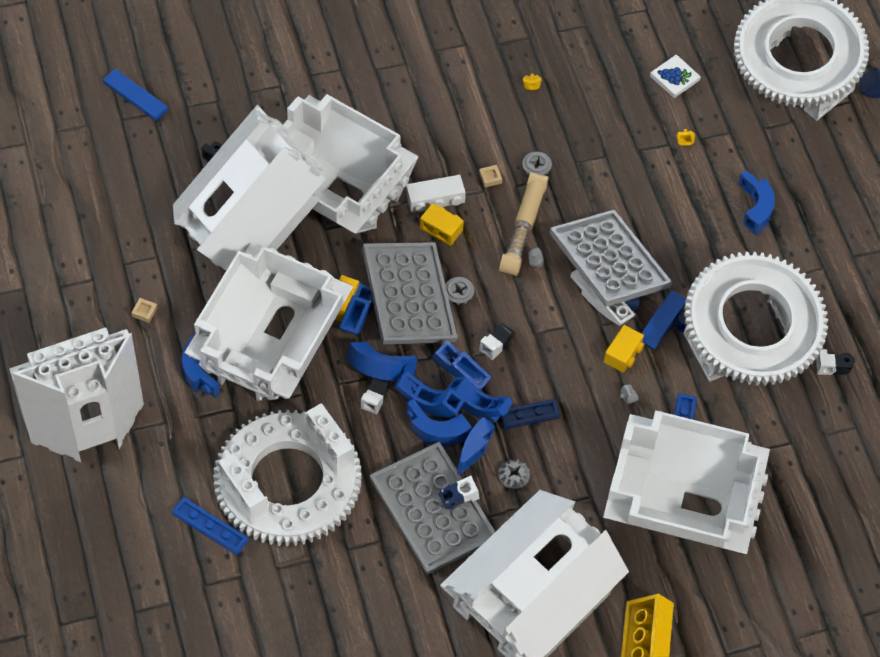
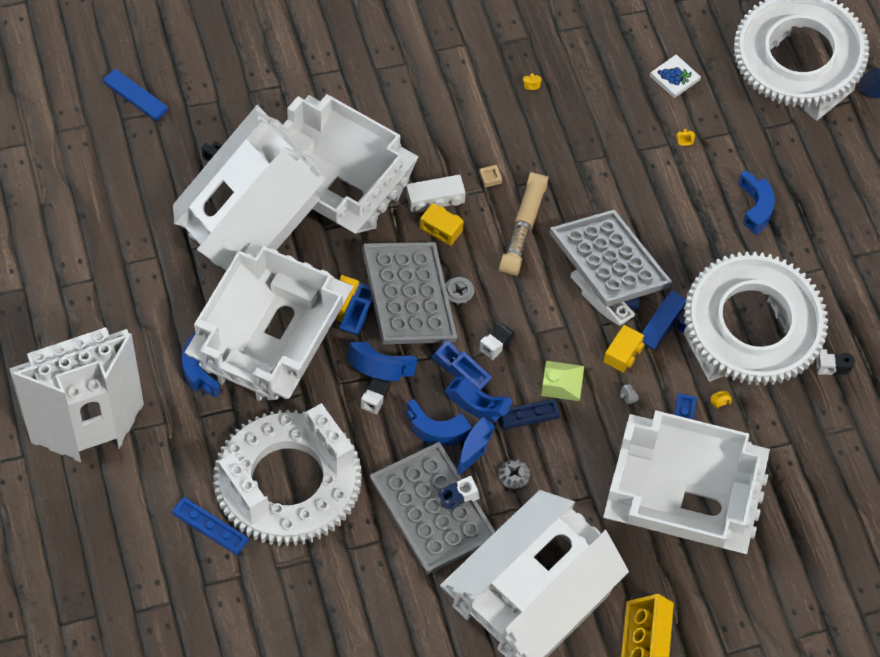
tan plate [131,298,158,323] -> none
blue arch [394,371,465,417] -> none
light grey gear [522,152,552,175] -> none
light grey piece [528,248,544,268] -> none
none -> yellowish green slope [541,361,584,401]
none -> yellow piece [711,391,732,409]

